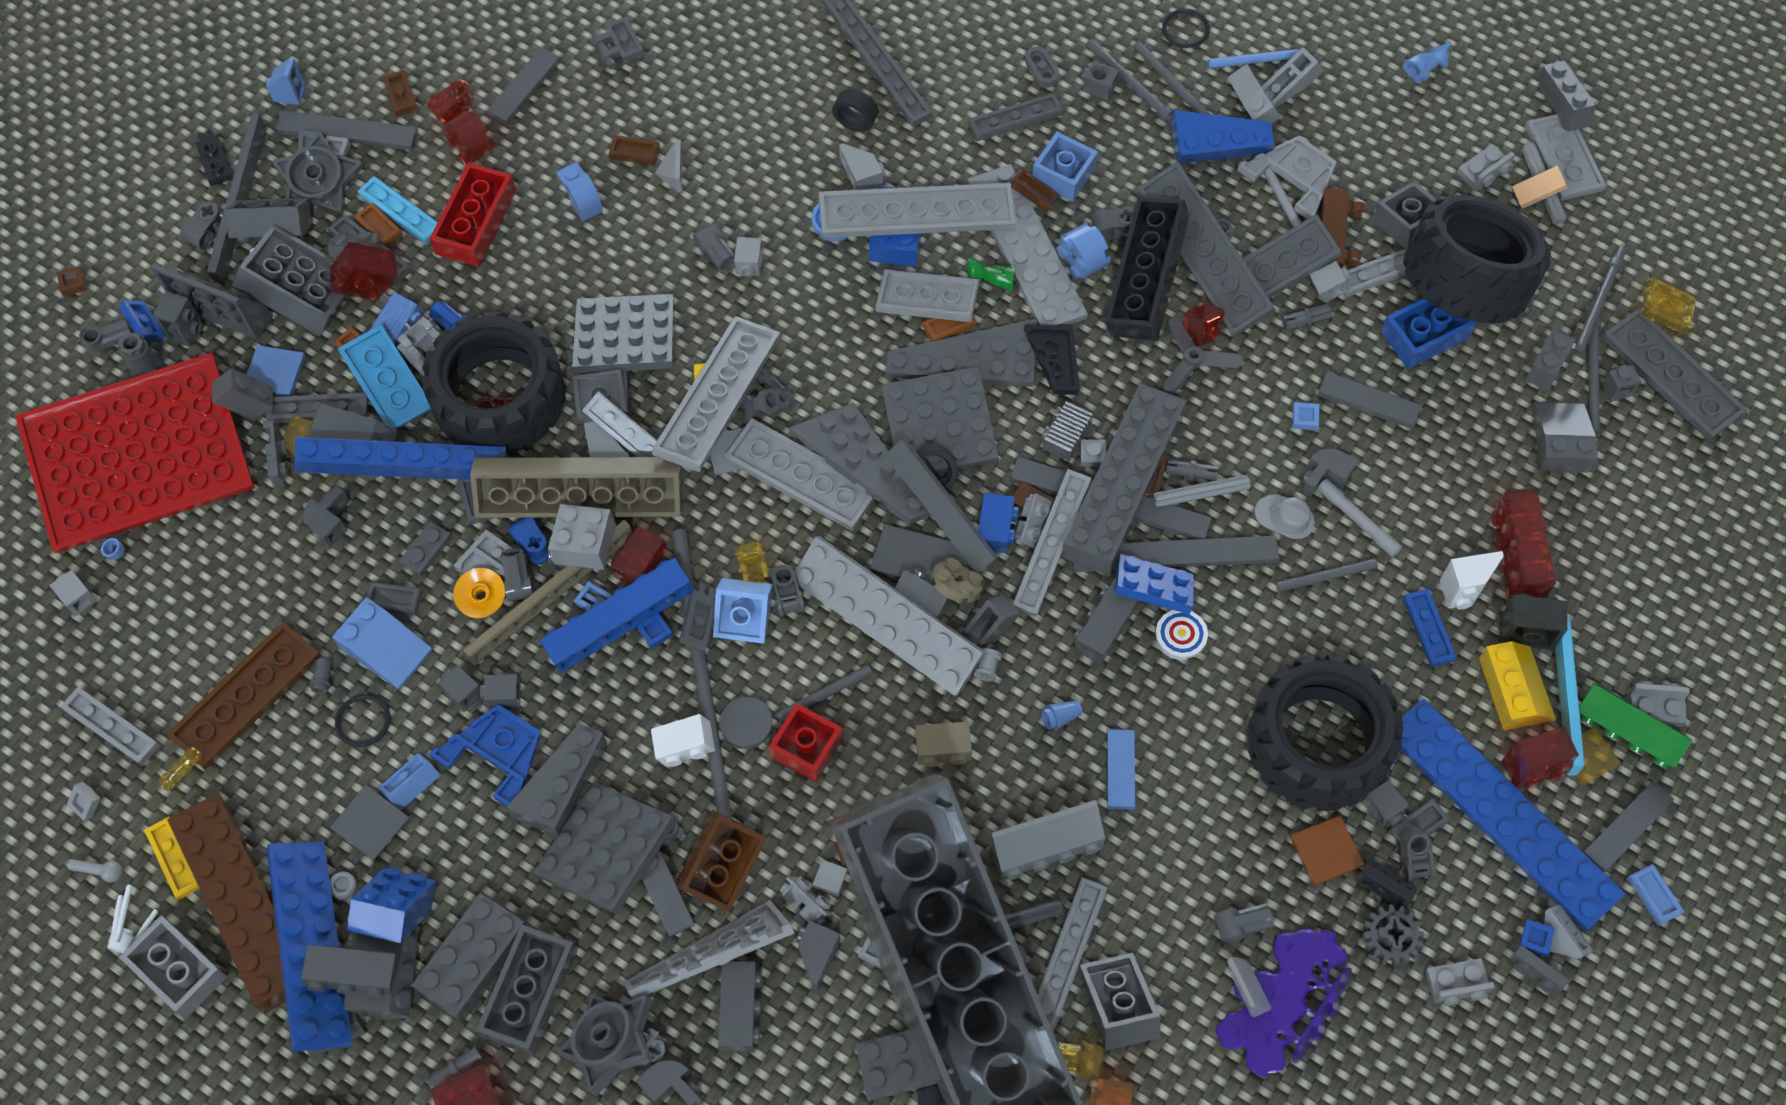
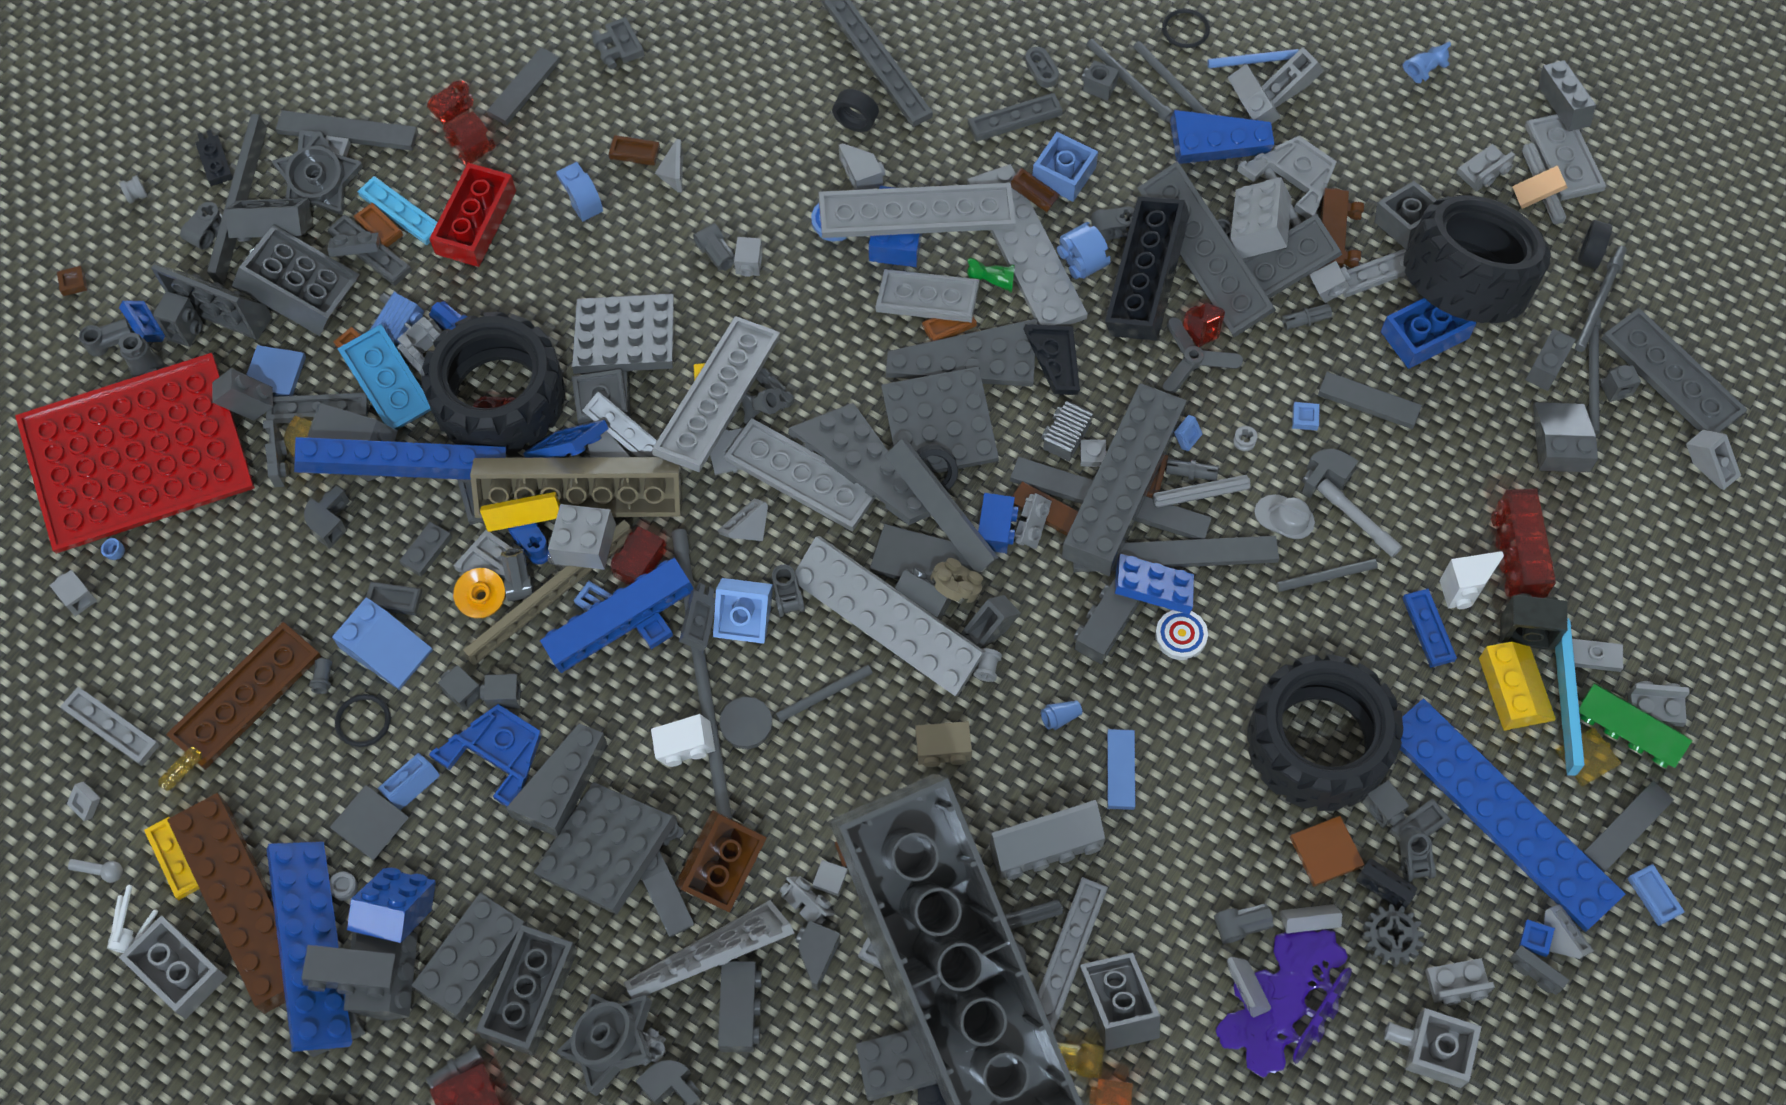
medium blue slope [266,58,306,105] -> none
clear red brick [329,242,398,301] -> none
reddish brown plate [382,70,418,117] -> none
clear yellow brick [735,541,769,583] -> none
red brick [769,703,844,783] -> none
light grey plate [1013,469,1091,617] -> none
clear red brick [1502,726,1579,790] -> none
clear yellow plate [1641,277,1696,334] -> none
none -> light grey wheel [119,175,148,204]
none -> yellow tile [480,492,560,532]
none -> blue plate [523,420,609,458]
none -> light grey slope [717,498,768,541]
none -> medium blue tile [1174,415,1203,451]
none -> light grey brick [1231,177,1291,259]
none -> light grey bush [1233,426,1257,451]
none -> light grey slope [1280,904,1342,933]
none -> light grey brick [1384,1008,1482,1088]
none -> light grey plate [1572,639,1623,672]
none -> black tyre [1578,220,1613,269]
none -> light grey slope [1686,430,1741,490]

